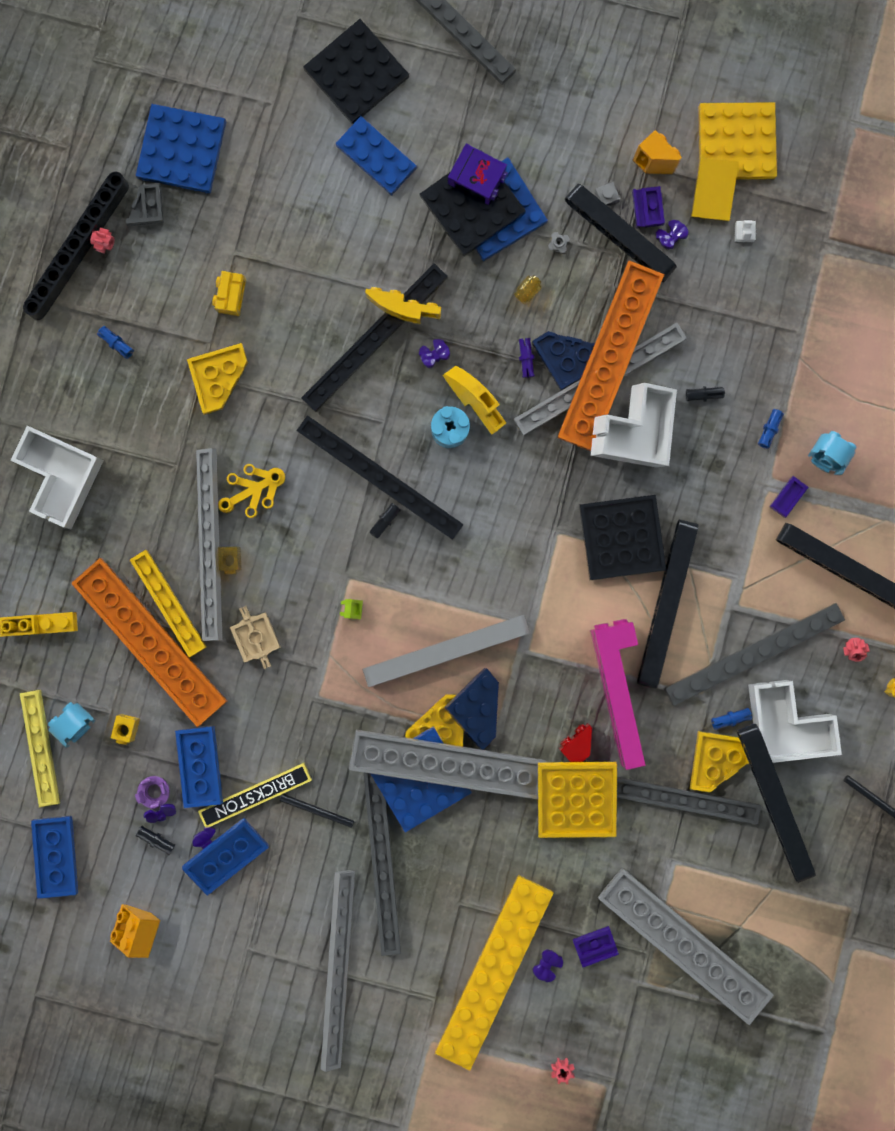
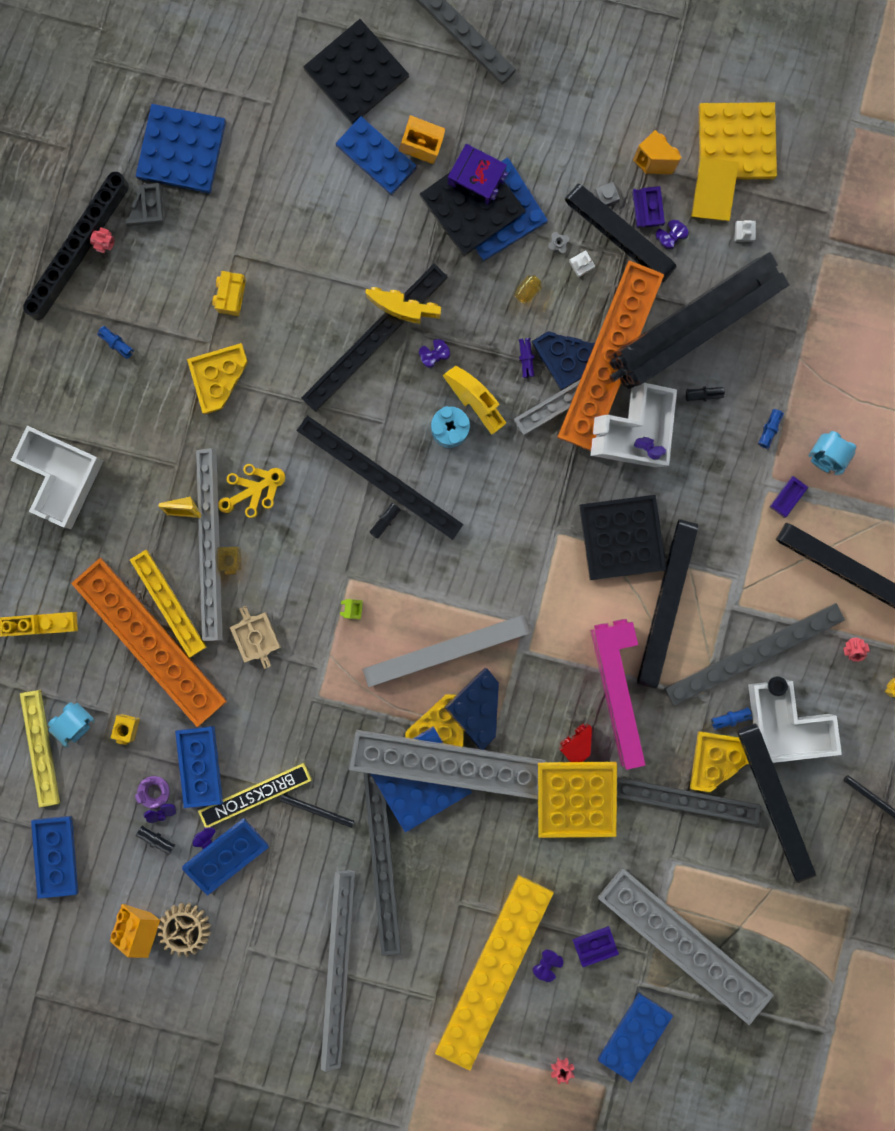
none -> yellow slope [158,497,201,518]
none -> tan gear [158,903,211,957]
none -> light orange slope [398,115,445,165]
none -> white tile [569,250,595,278]
none -> blue plate [598,993,673,1083]
none -> black brick [608,252,790,389]
none -> dark purple piece [634,437,666,460]
none -> black plate [767,676,788,696]

